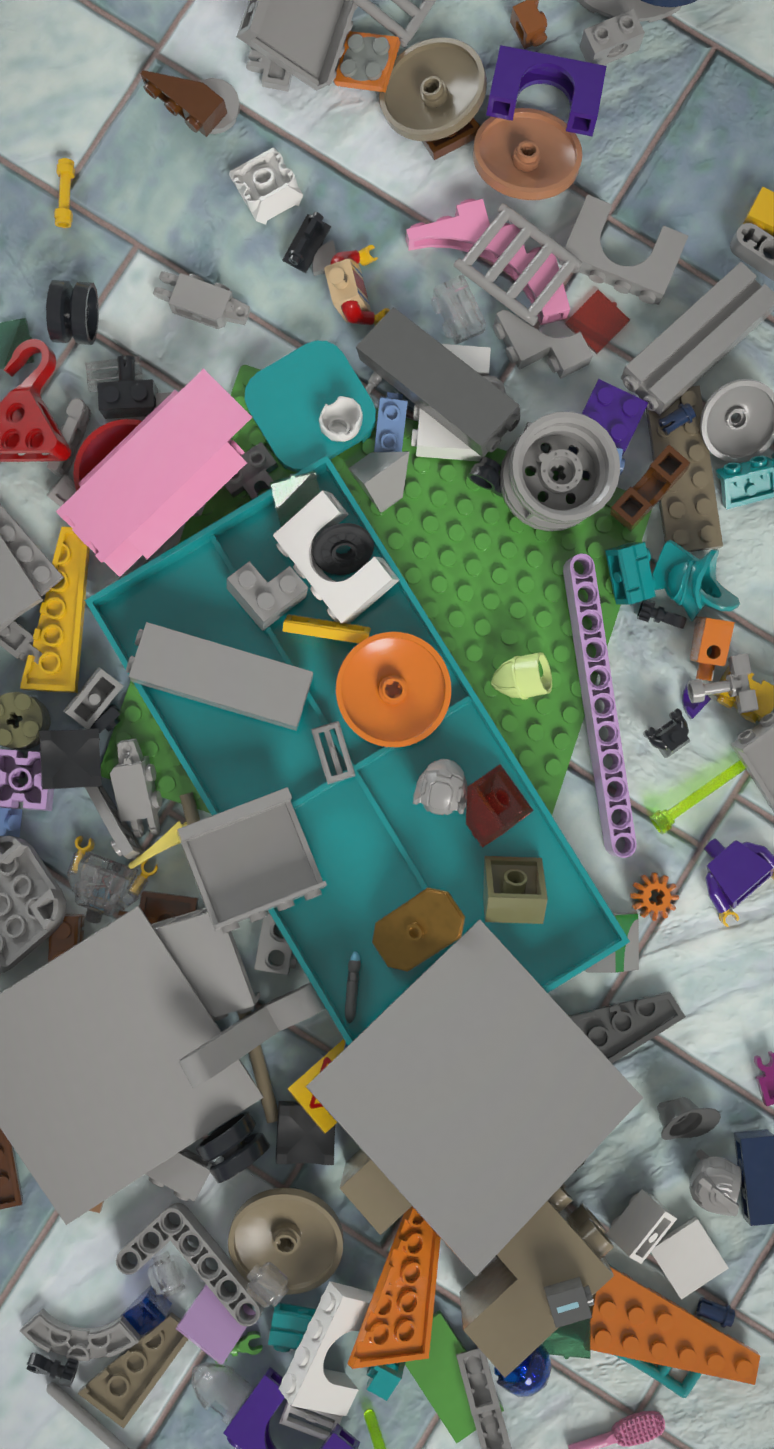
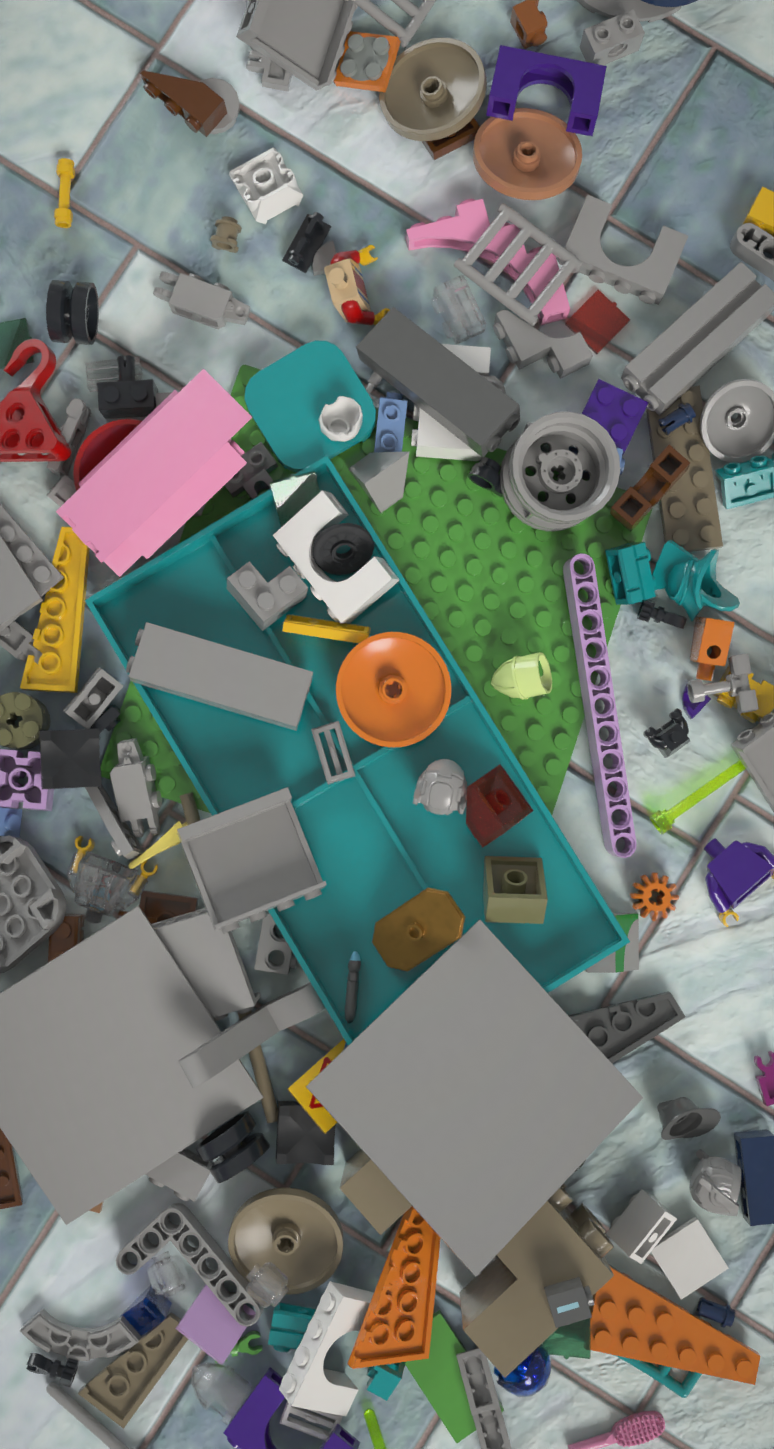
none -> dark tan brick [210,216,242,253]

